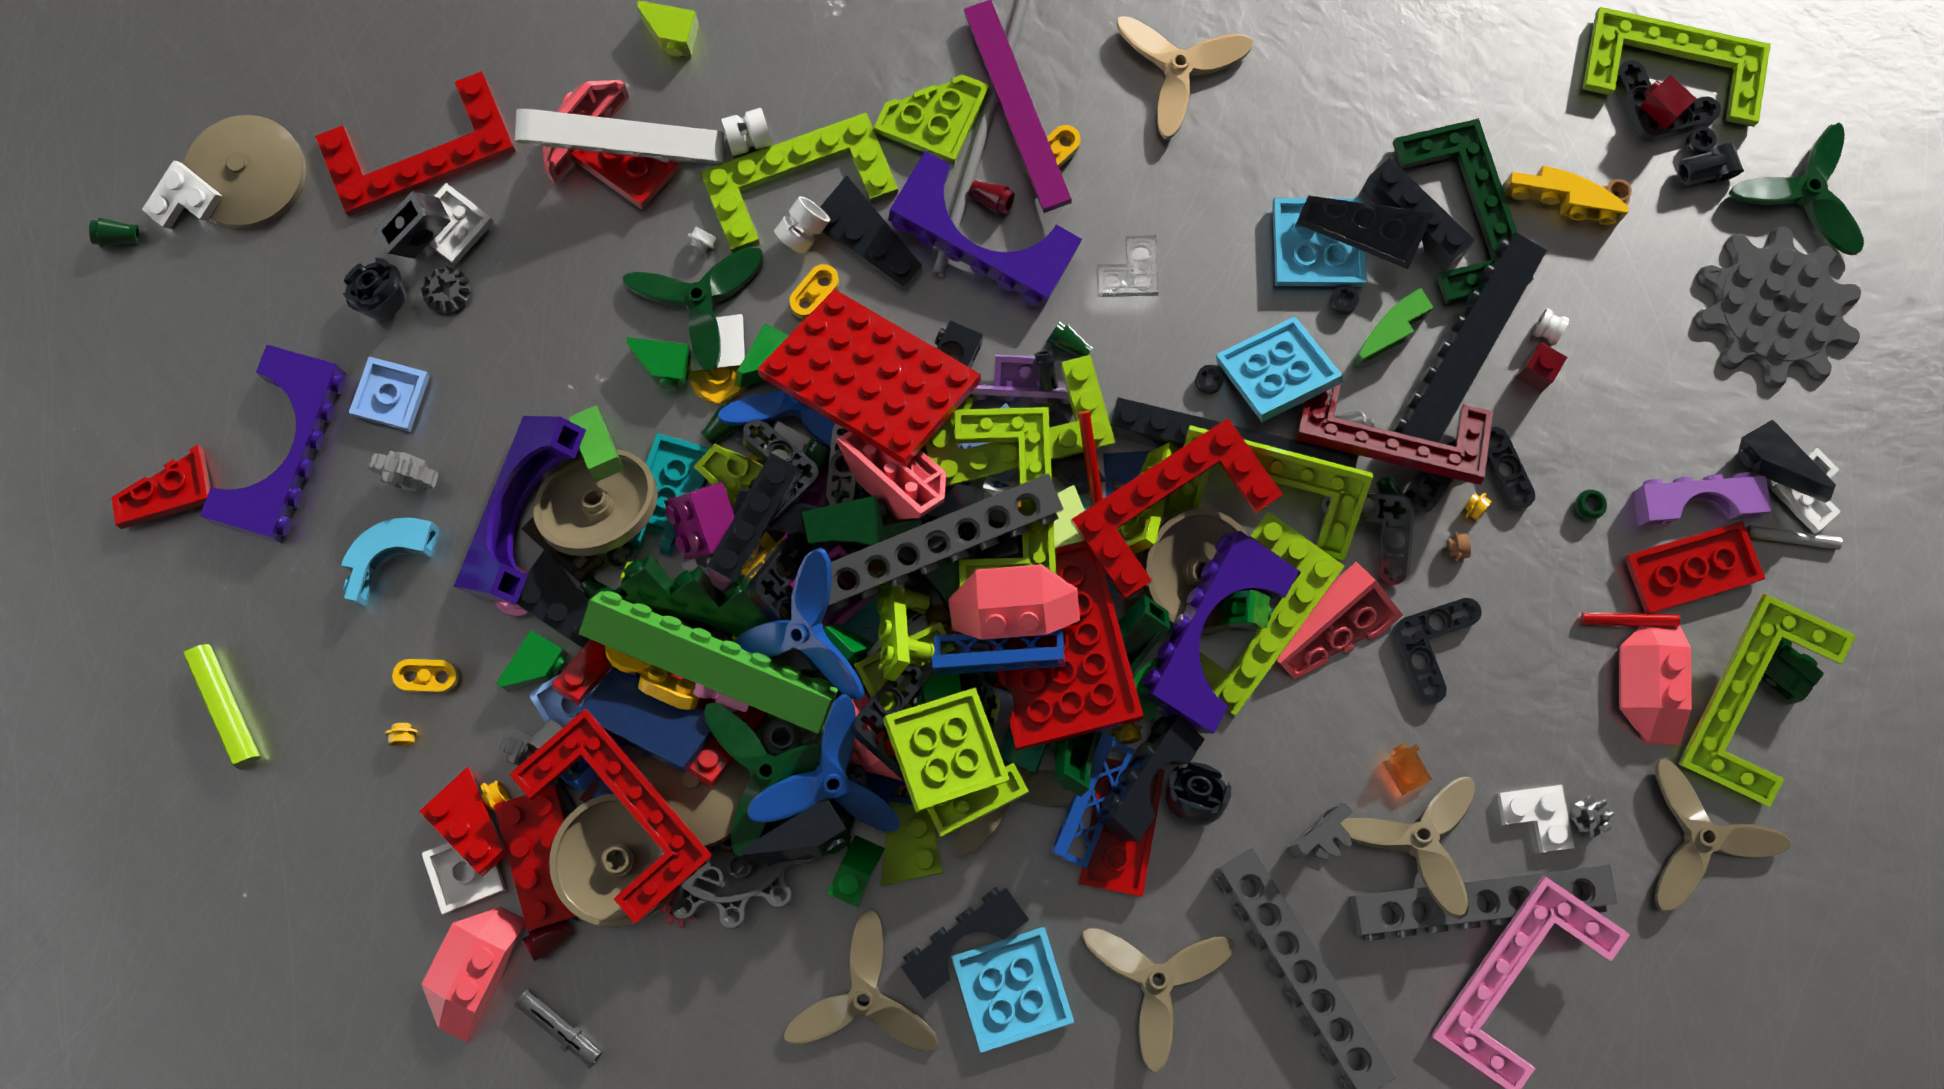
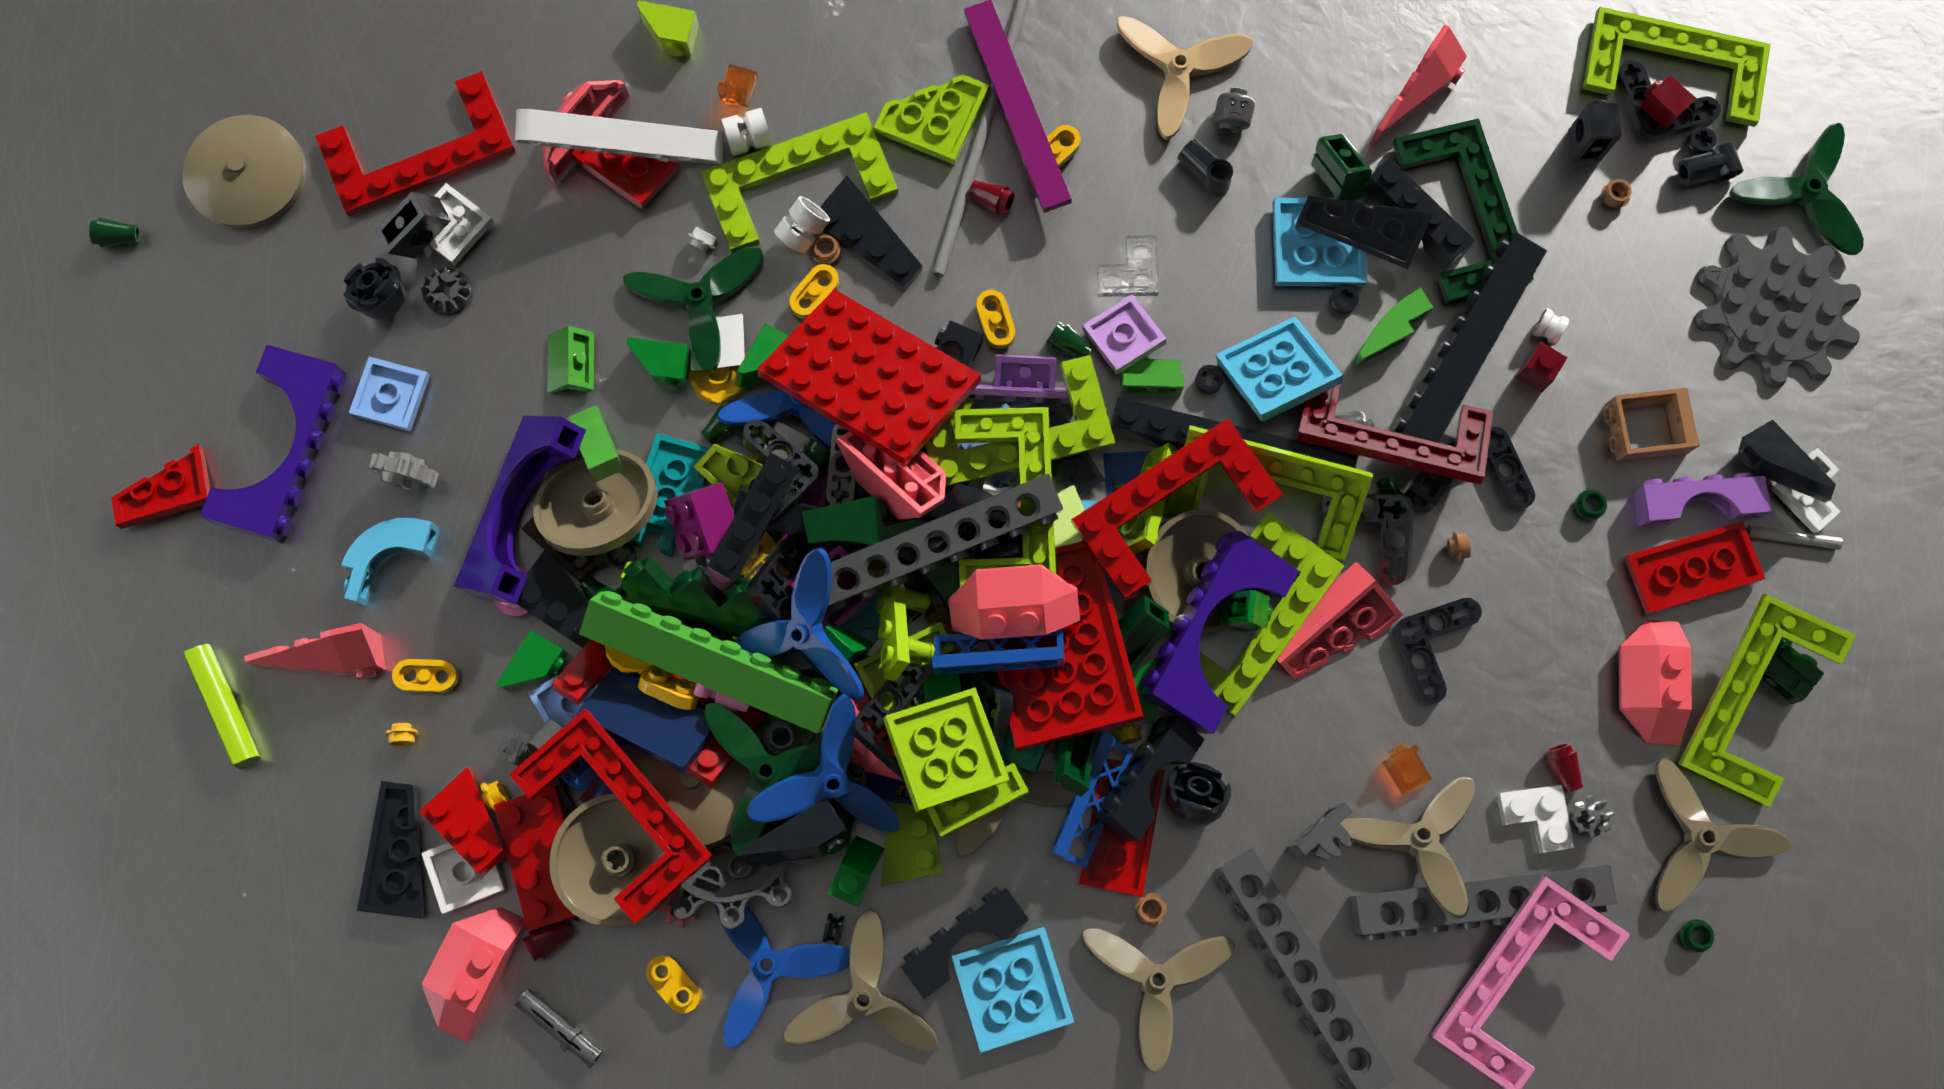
white plate [142,160,223,229] -> none
dark purple arch [888,151,1082,307] -> none
black pin [1032,350,1058,391] -> none
red bar [1078,410,1103,504] -> none
yellow plate [1464,493,1492,521] -> none
yellow slope [1503,166,1629,225] -> none
red bar [1581,612,1680,627] -> none
none -> coral wedge [244,623,386,680]
none -> black wing [357,781,425,919]
none -> bright green panel [547,326,594,394]
none -> yellow plate [646,955,701,1013]
none -> blue piece [715,905,850,1048]
none -> clear orange bracket [717,64,758,107]
none -> medium nougat plate [811,235,841,264]
none -> black bush [823,913,845,945]
none -> yellow plate [976,289,1015,349]
none -> lavender plate [1082,294,1167,375]
none -> bright green panel [1120,359,1184,396]
none -> medium nougat plate [1135,893,1167,926]
none -> black piece [1178,139,1233,196]
none -> dark grey head [1214,88,1255,134]
none -> dark green brick [1311,134,1372,201]
none -> coral wedge [1371,24,1467,144]
none -> dark red cone [1545,743,1583,792]
none -> black brick [1568,100,1622,162]
none -> medium nougat window [1603,388,1700,462]
none -> dark green plate [1680,919,1714,952]

